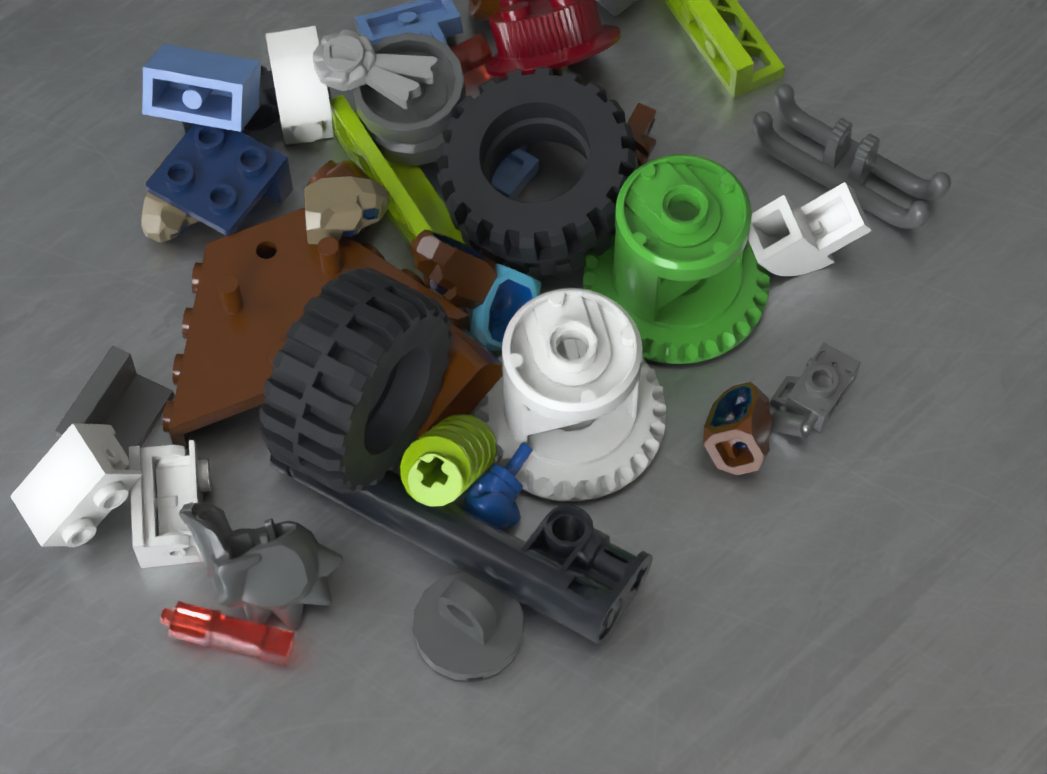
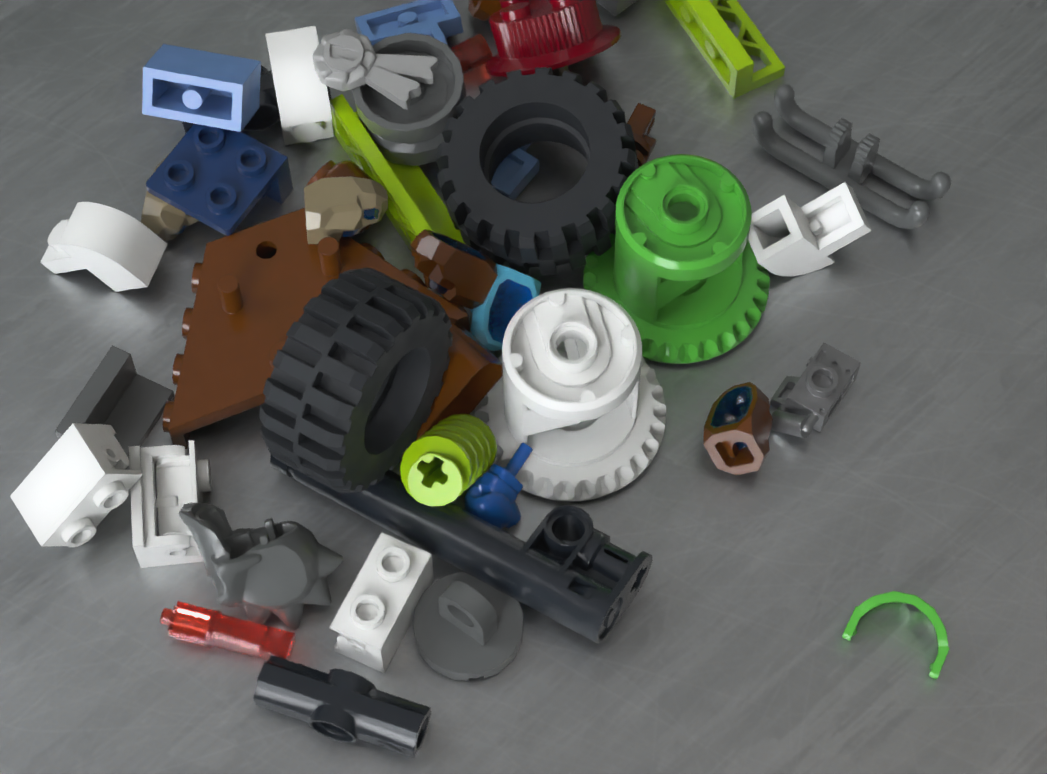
none -> white brick [40,202,168,292]
none -> black piece [253,655,431,758]
none -> white hinge [330,532,434,674]
none -> bright green helmet [842,591,950,680]

